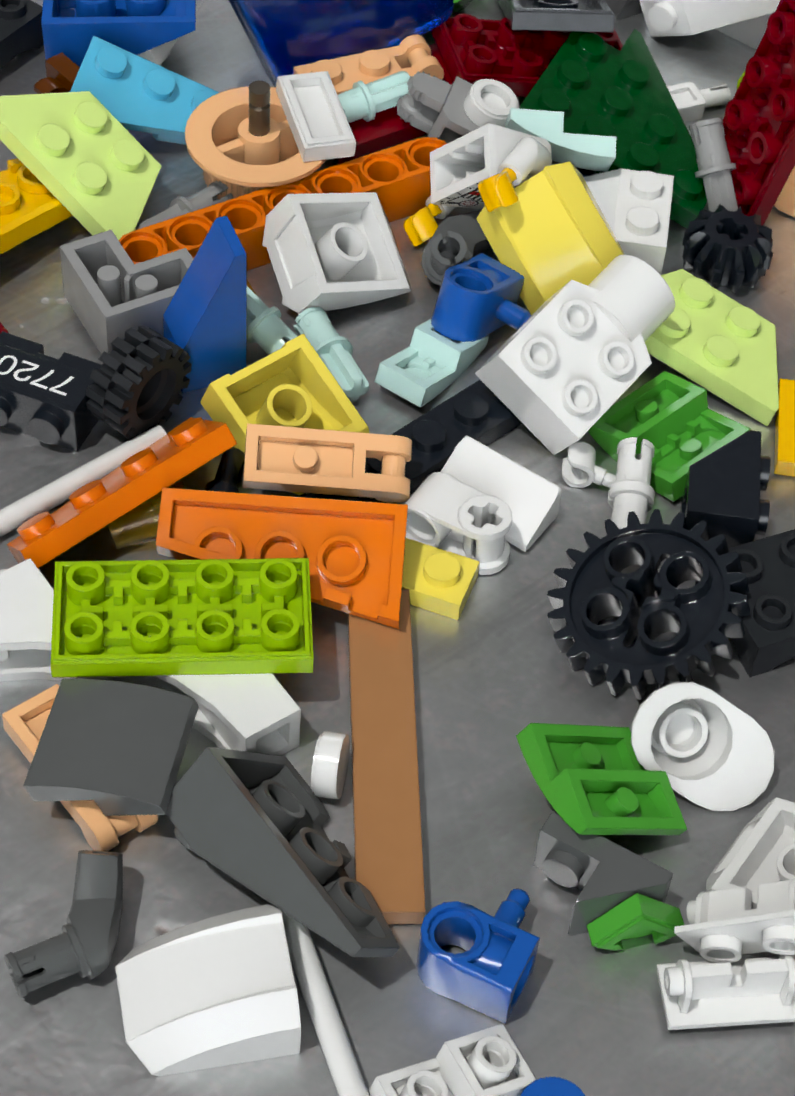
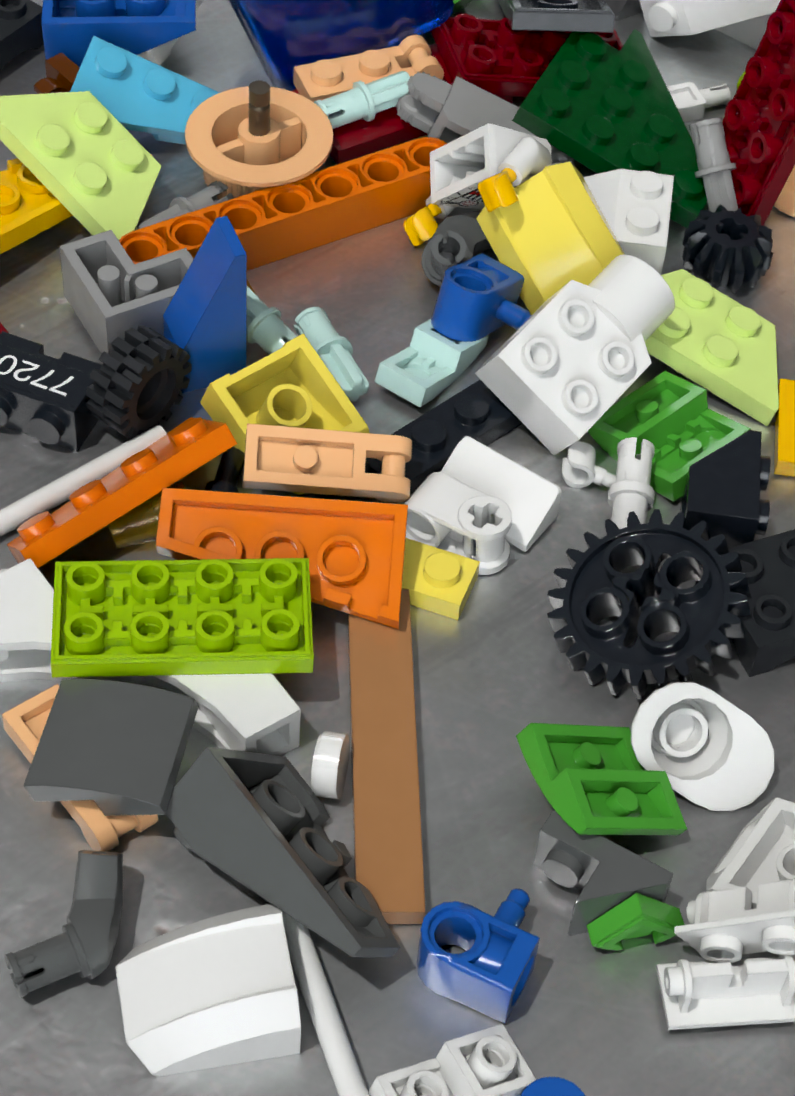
white slope [262,192,411,314] -> none
white tile [276,71,356,162] -> none
white tile [464,79,519,127] -> none
light aqua slope [505,108,617,172] -> none

